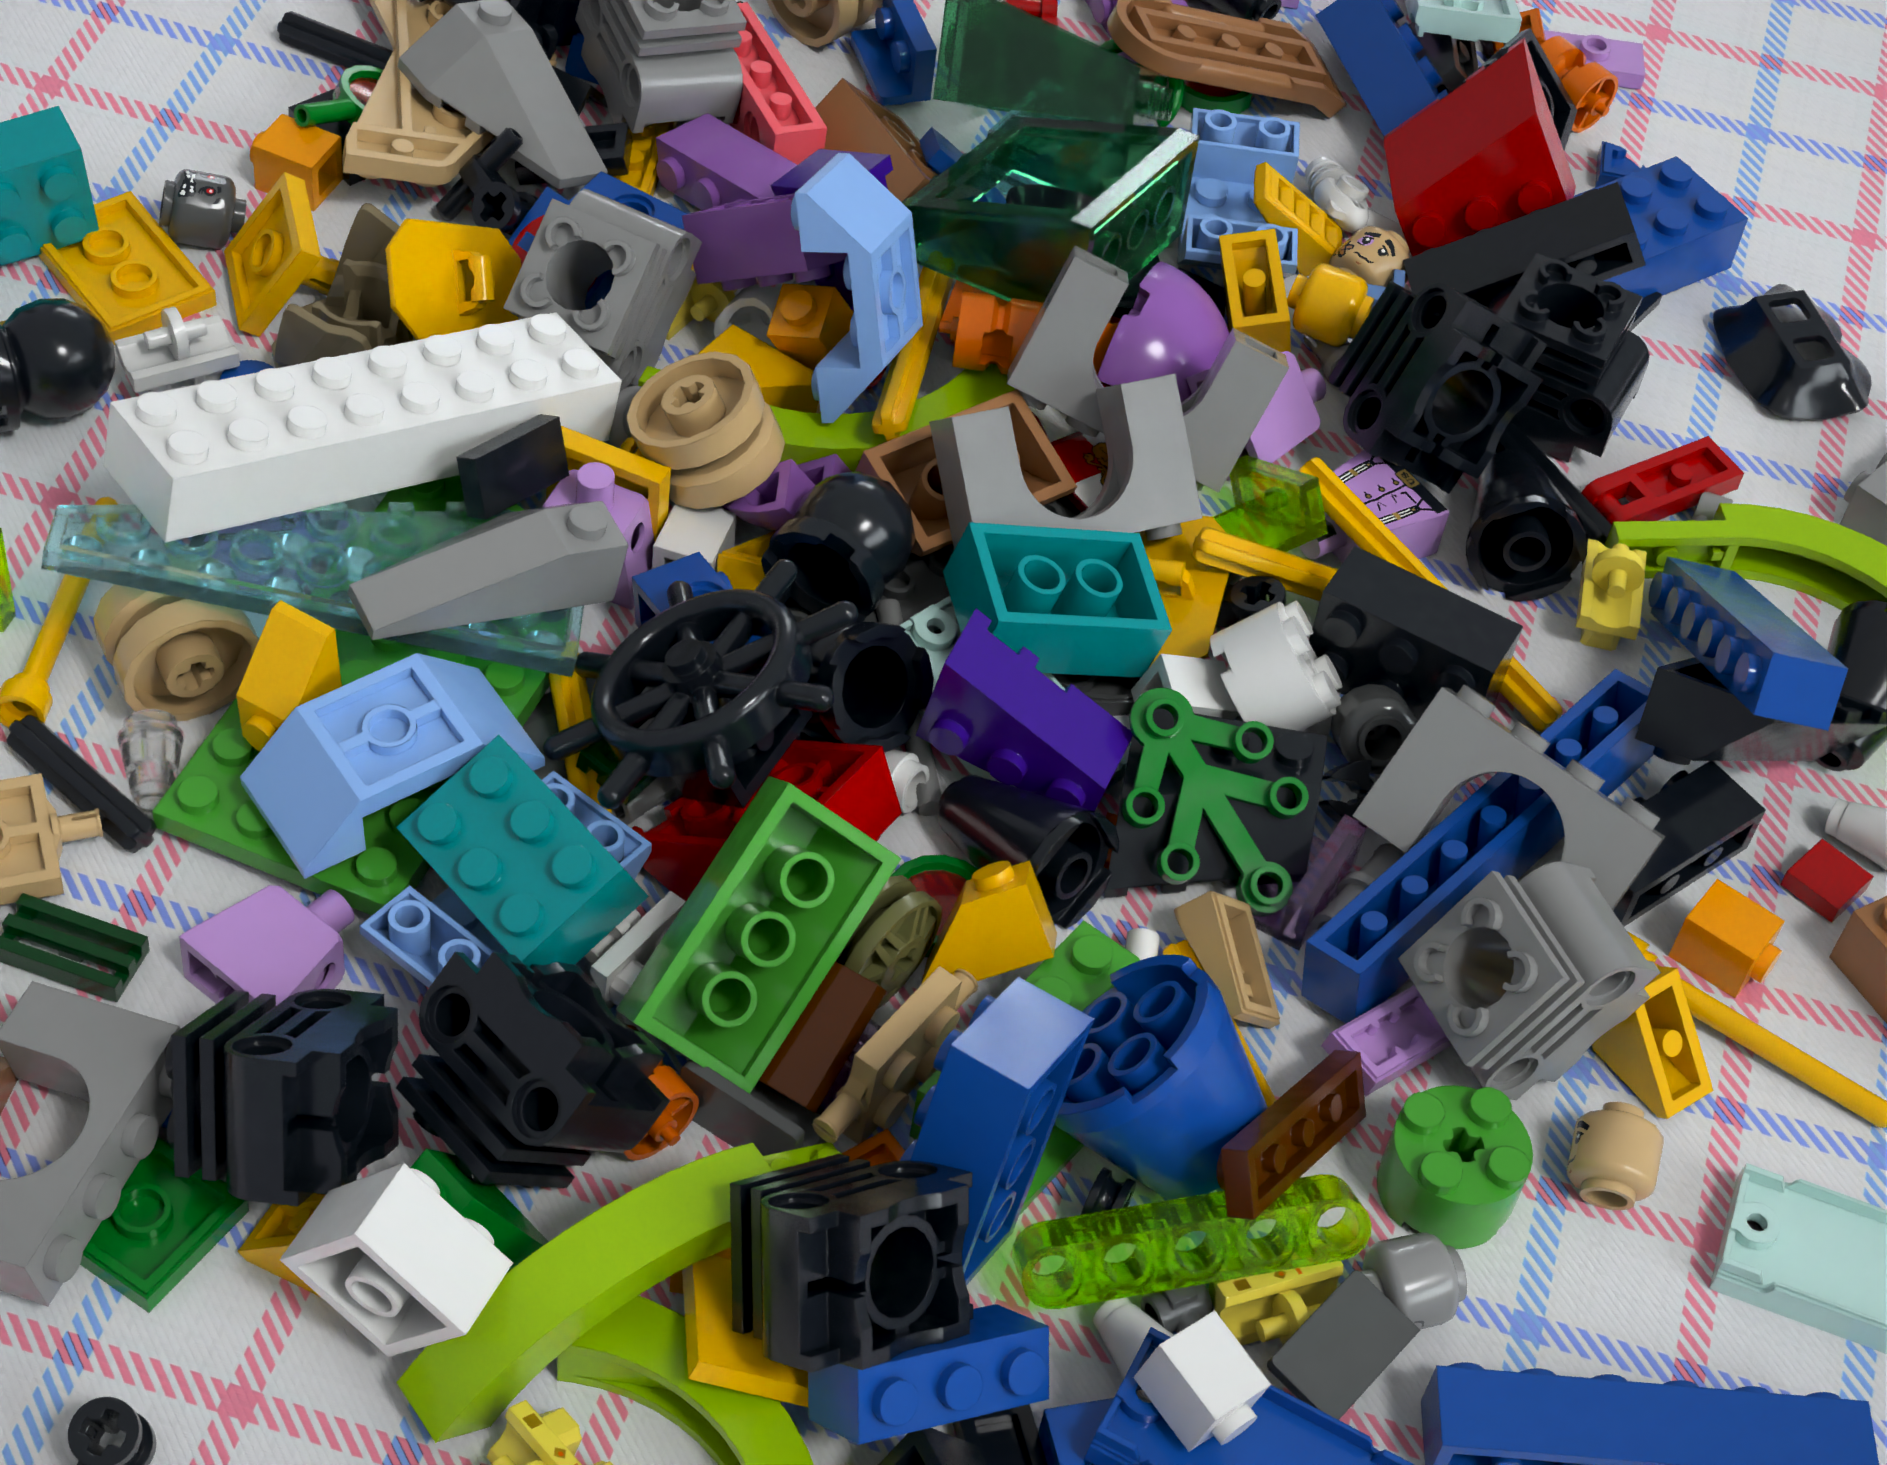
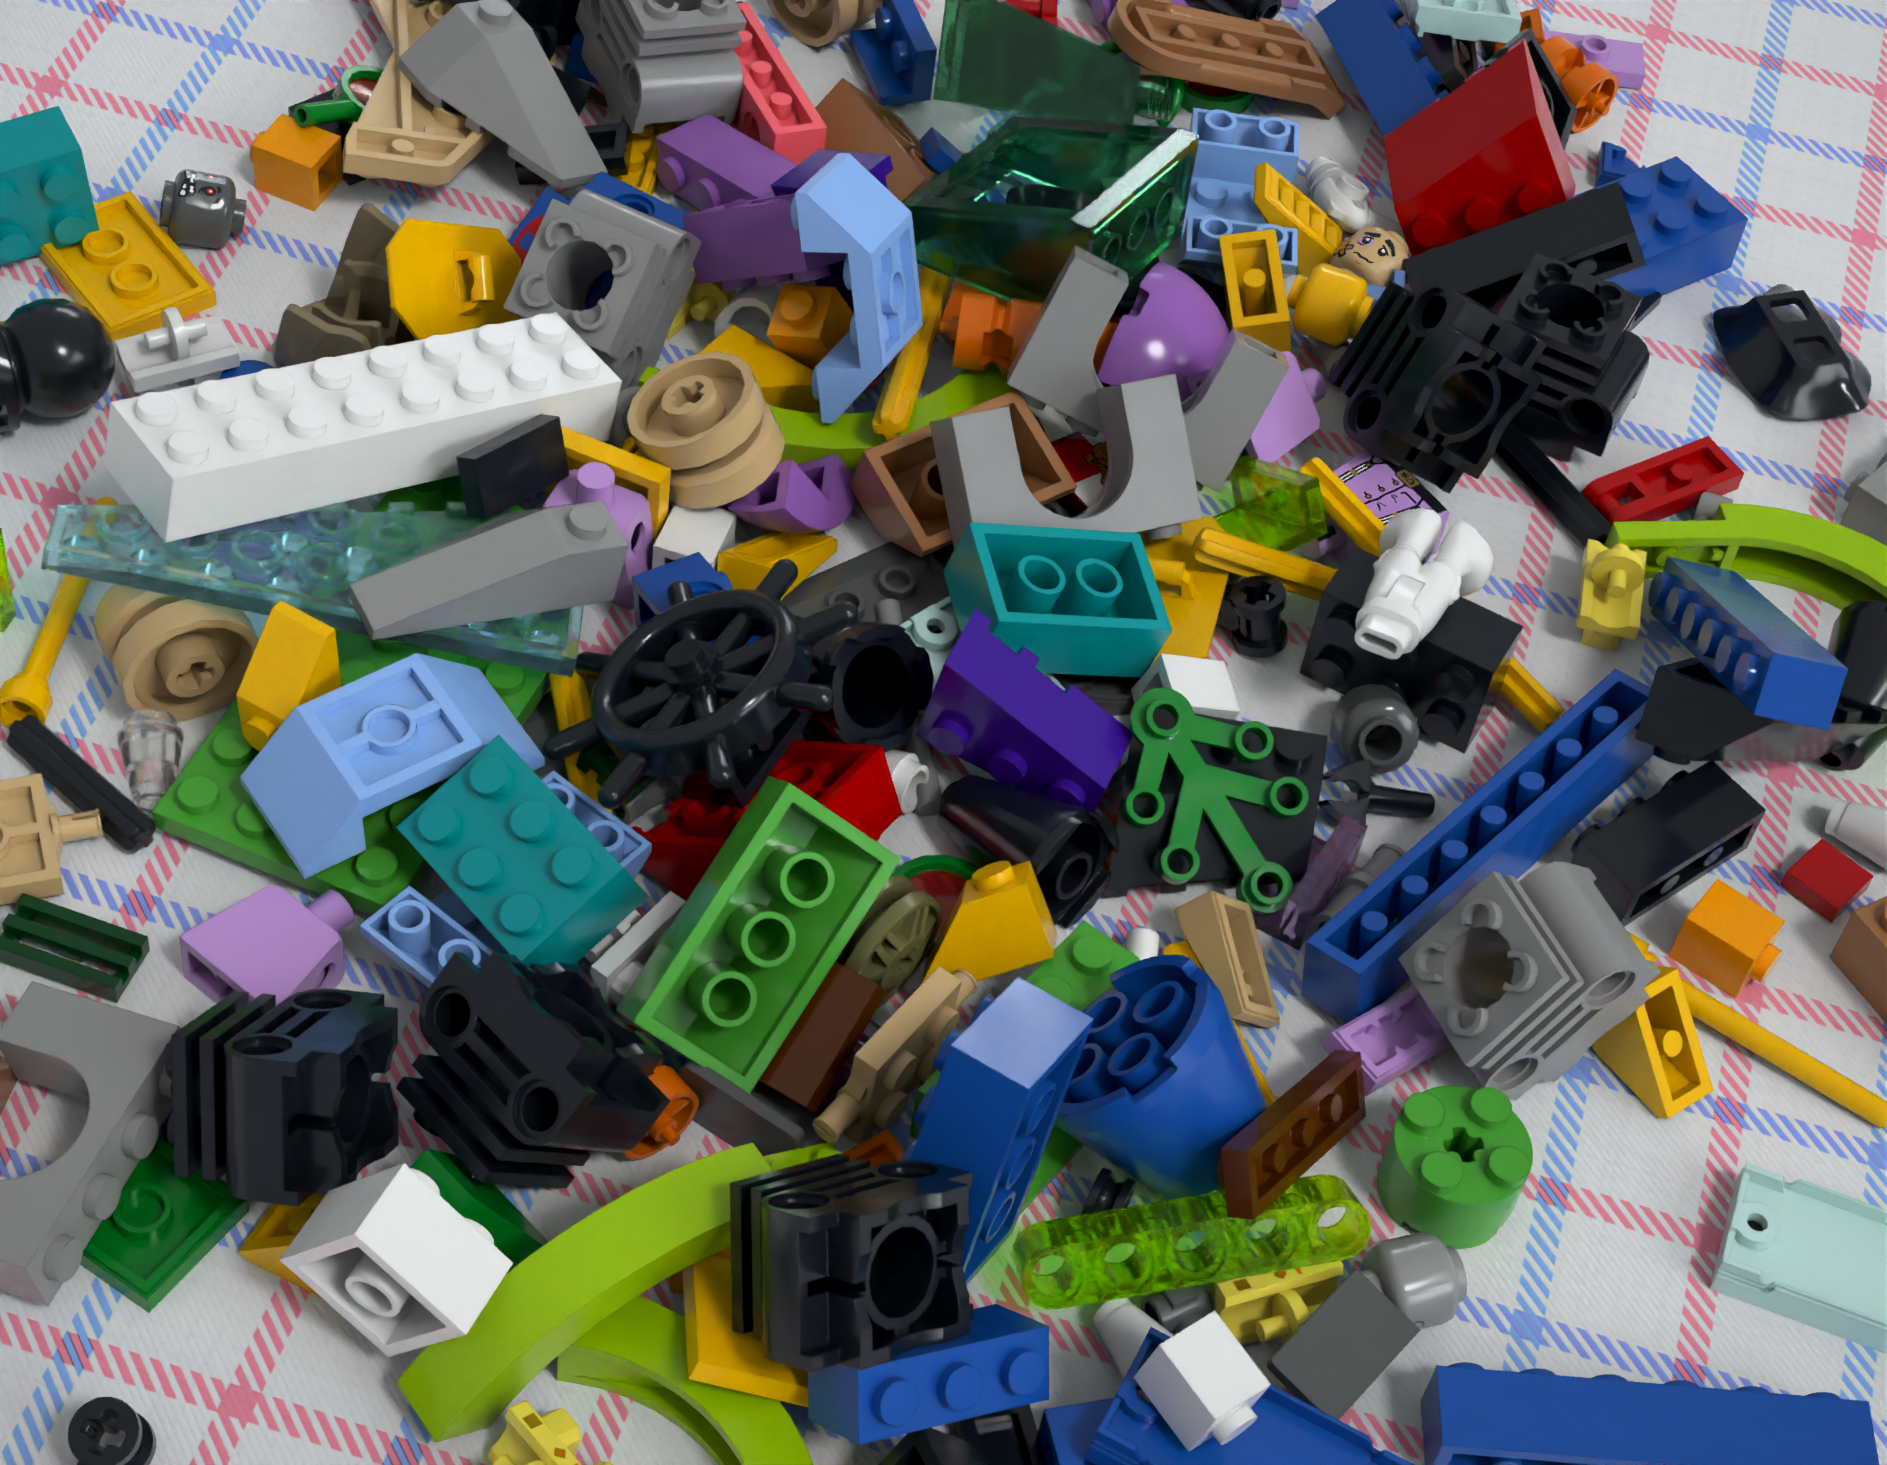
yellow tile [224,172,339,337] -> none
black axle [277,11,393,70] -> none
black piece [436,128,538,240] -> none
black tile [761,471,916,622] -> none
white brick [1210,601,1342,731] -> none
light grey arch [1352,685,1665,910] -> none
black cone [1466,449,1587,601] -> none
tan head [1566,1102,1664,1210] -> none
none -> white piece [1354,508,1494,659]

